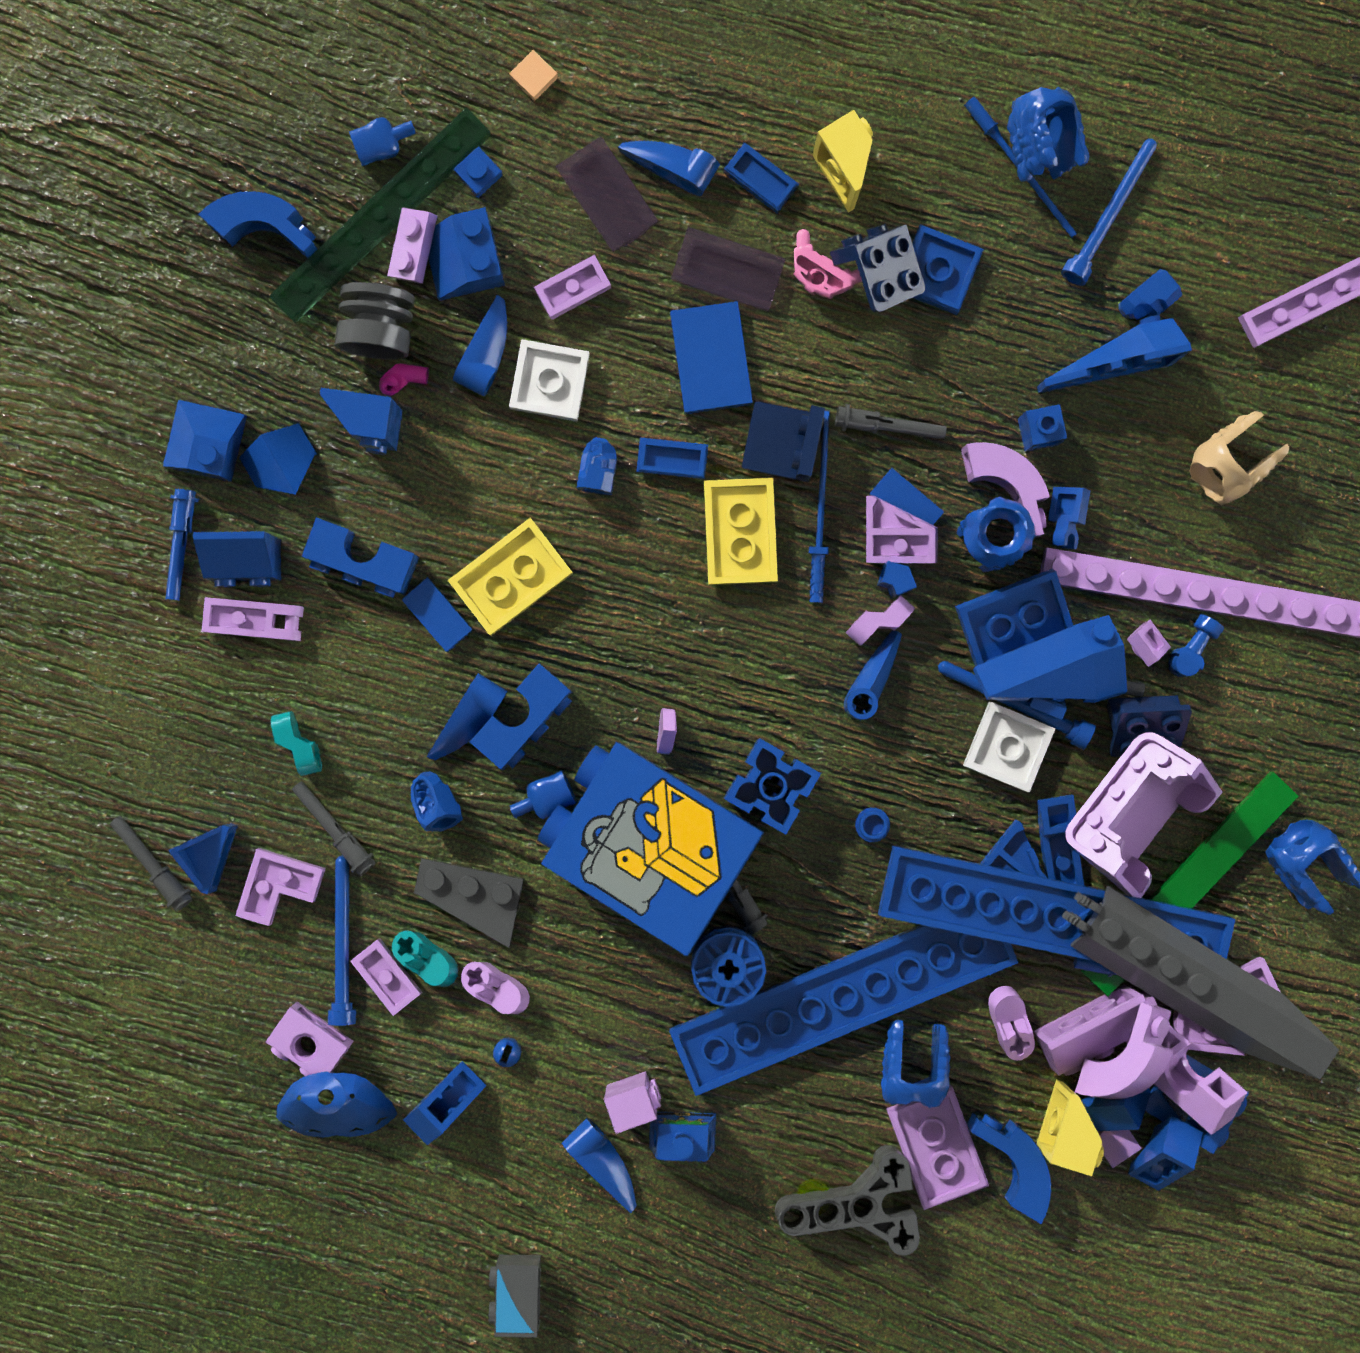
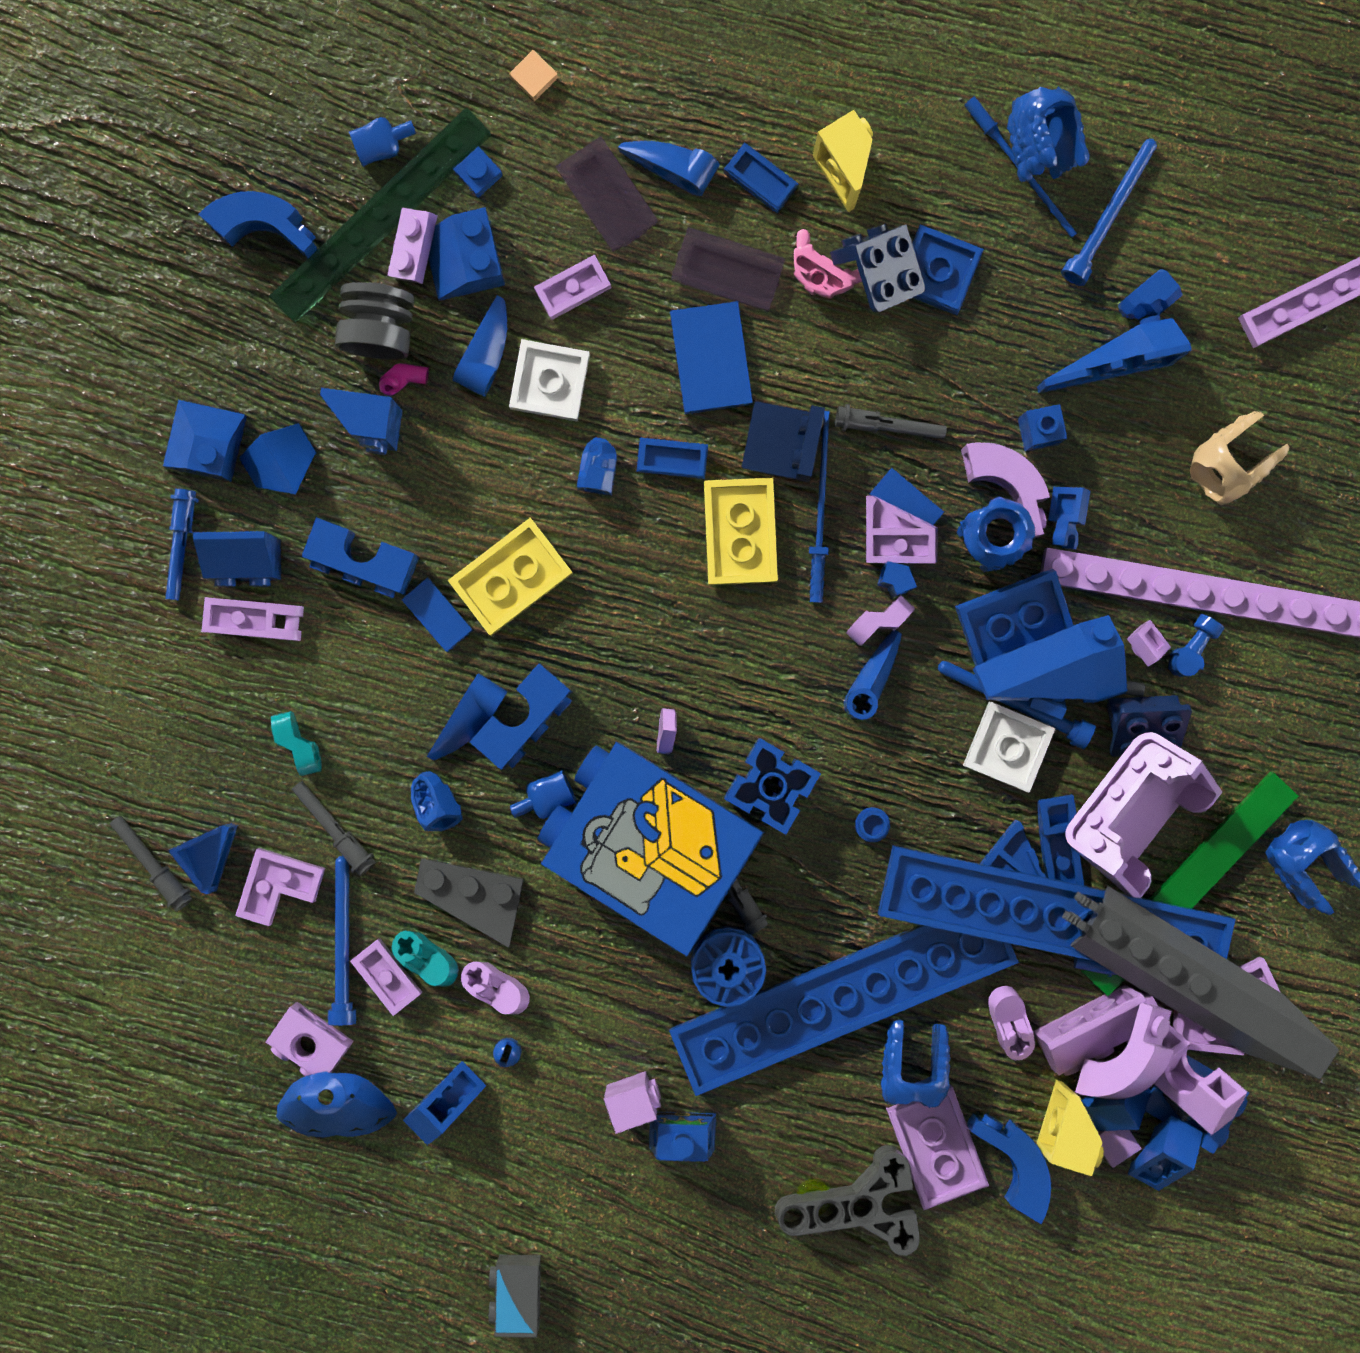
blue piece [562,1117,637,1213] -> none

